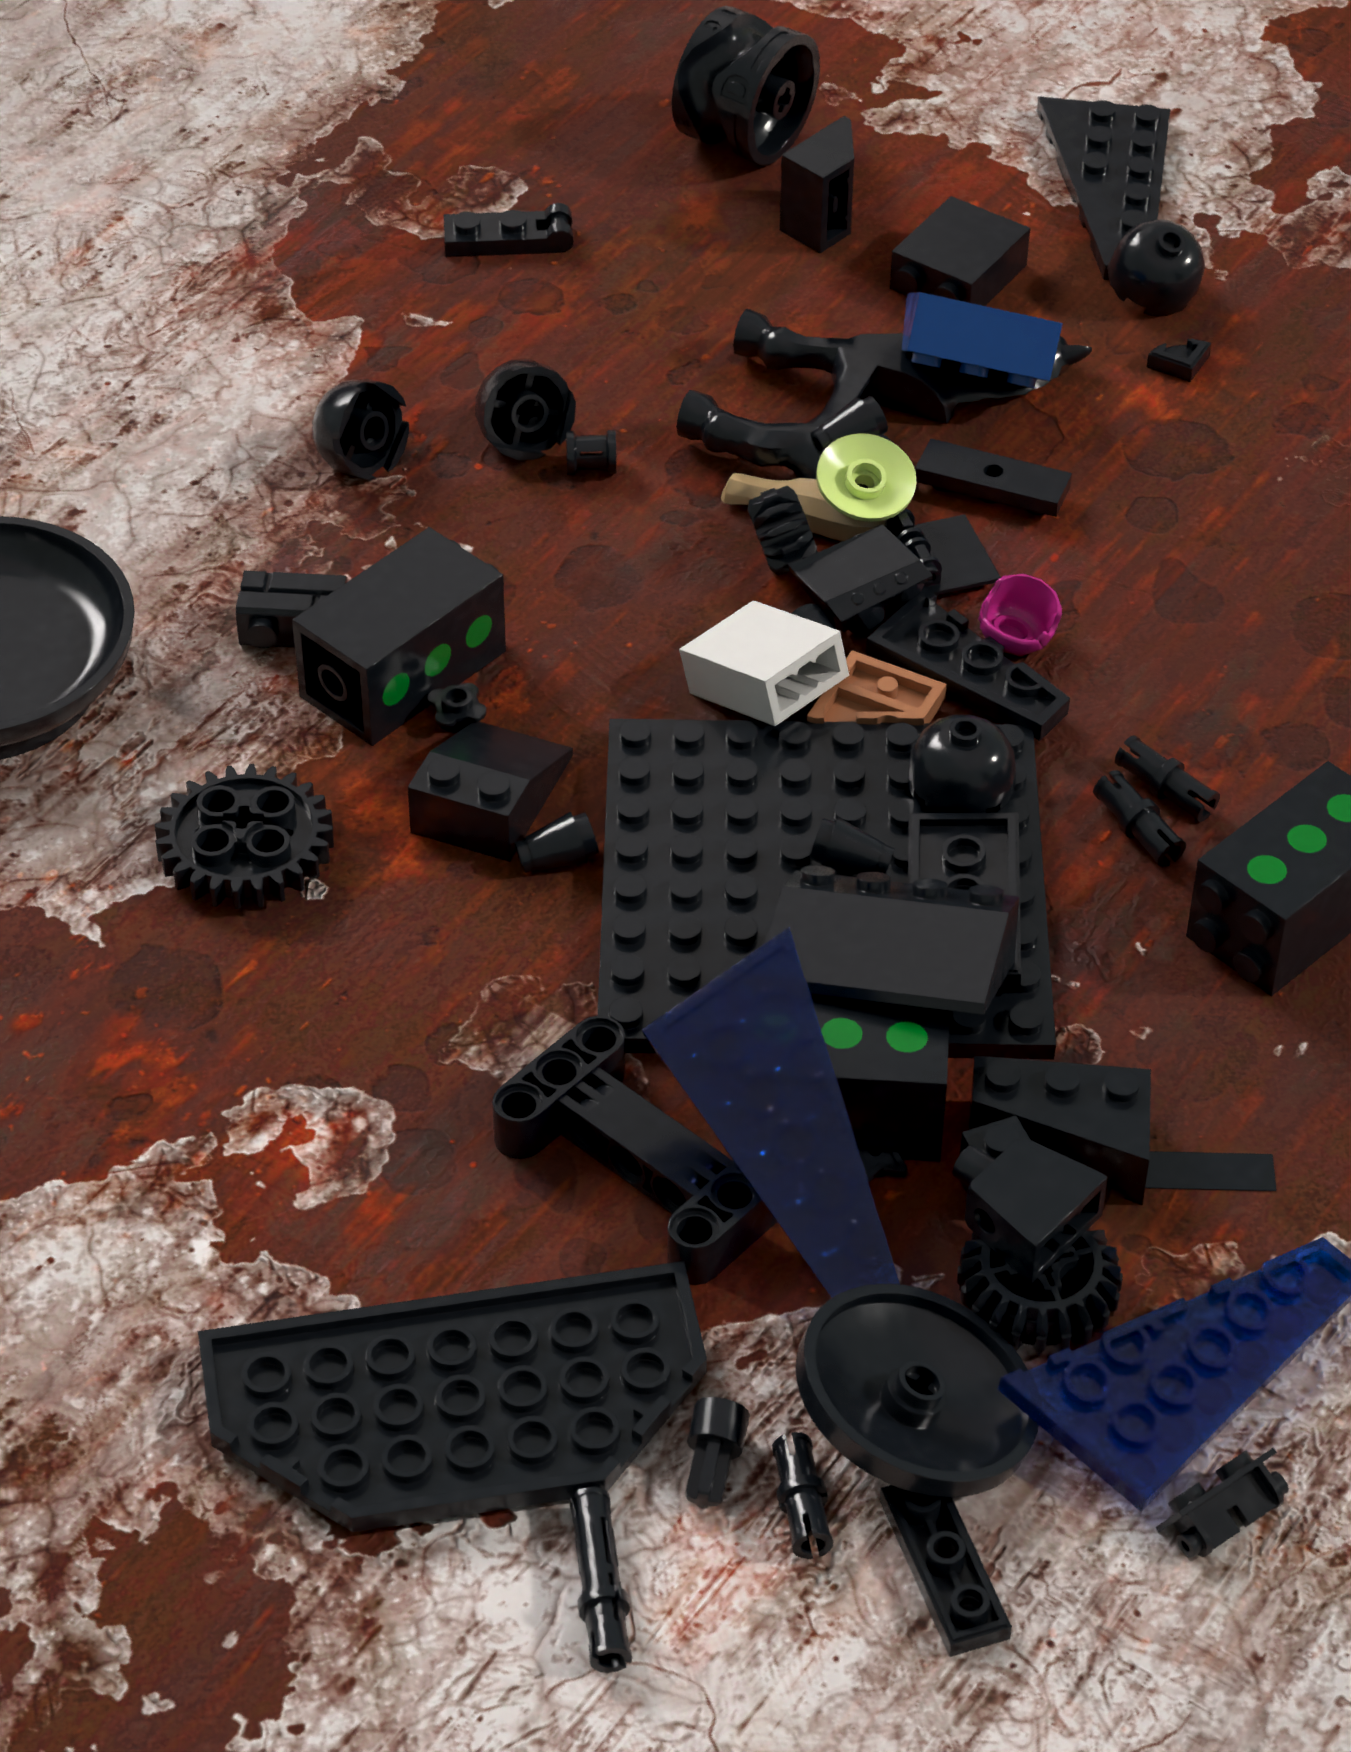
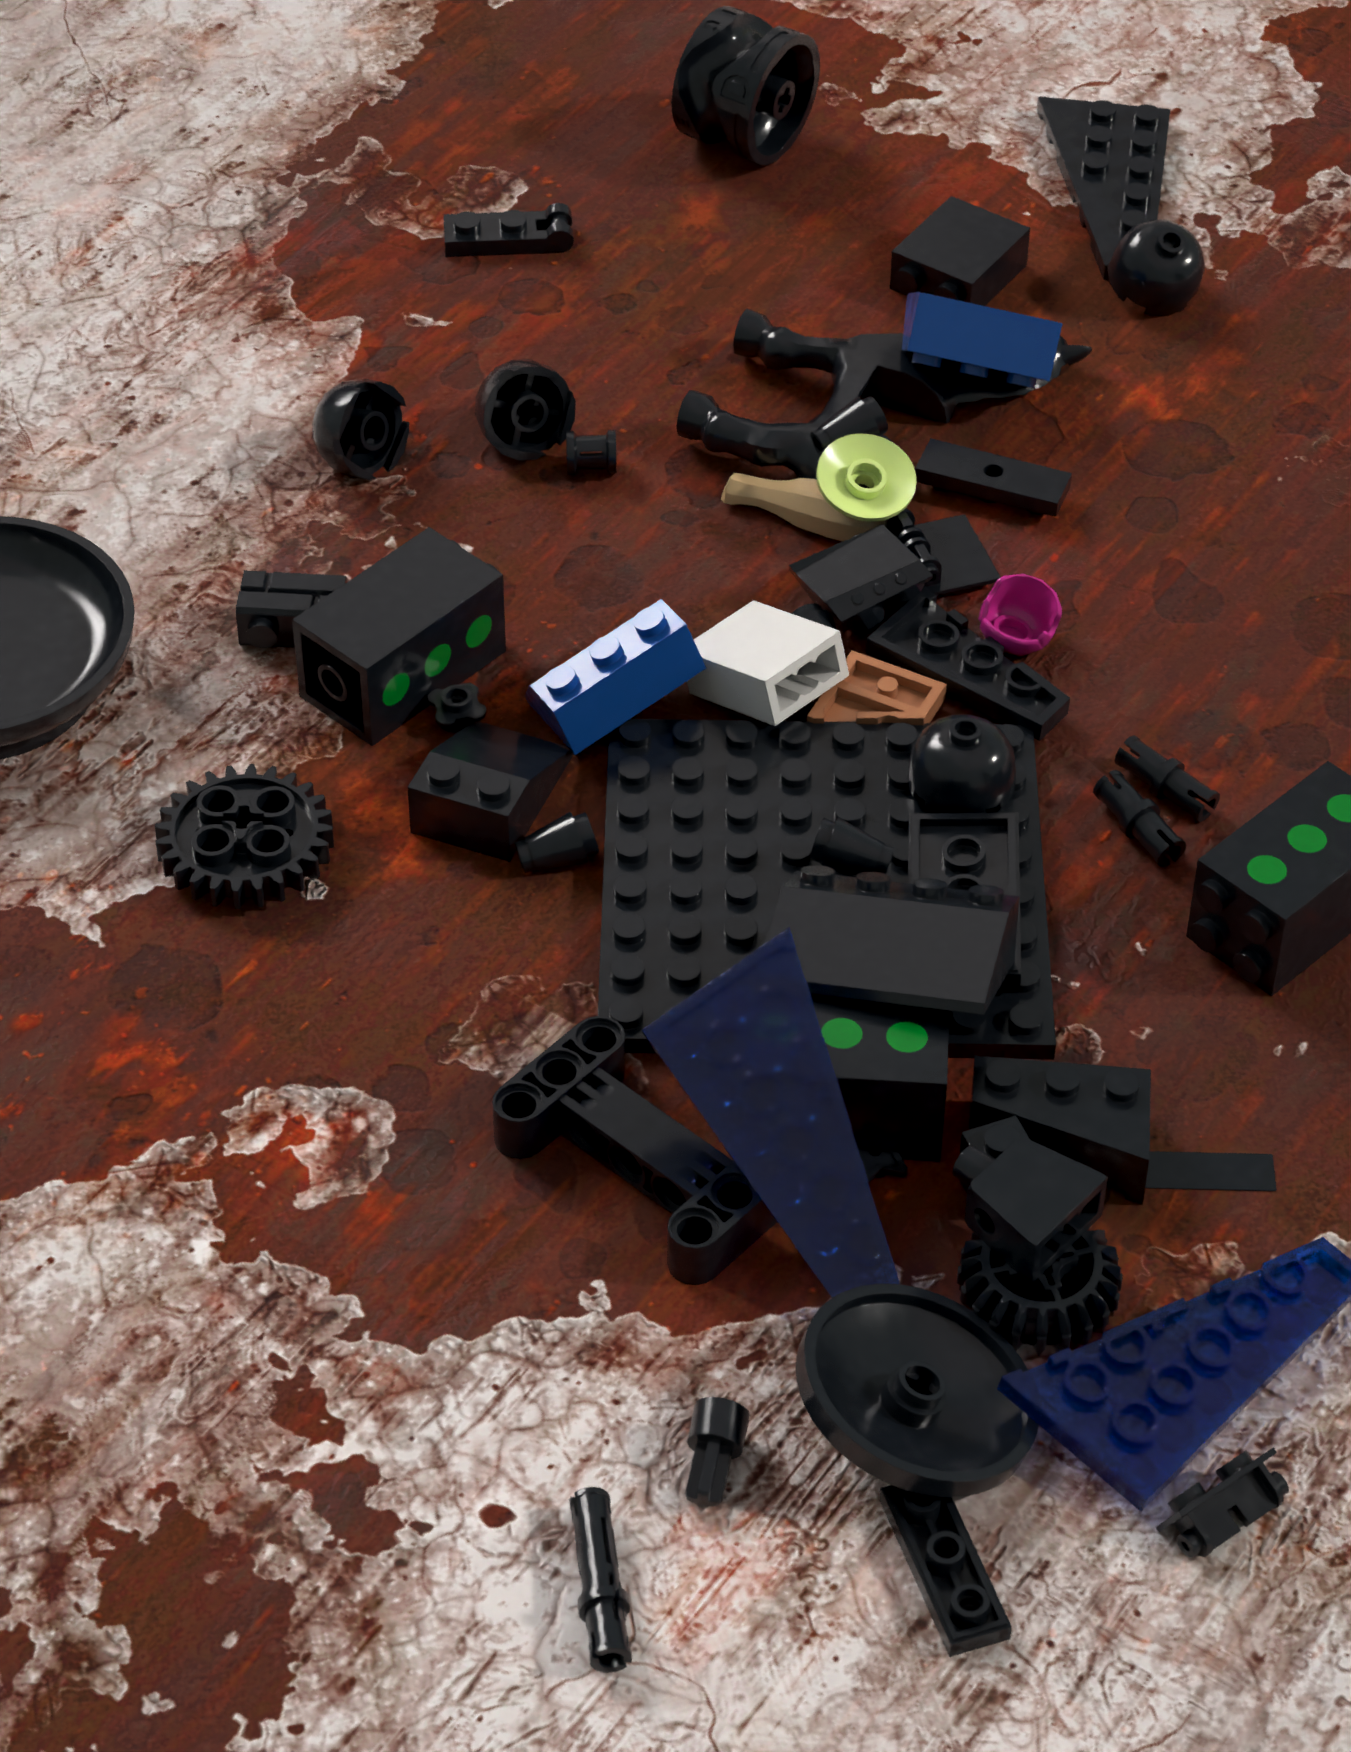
black plate [198,1261,707,1532] -> none
black gear [747,486,818,576] -> none
black pin [772,1432,833,1559] -> none
black slope [780,116,854,253] -> none
black tile [1147,339,1211,382] -> none
none -> blue slope [525,599,706,755]

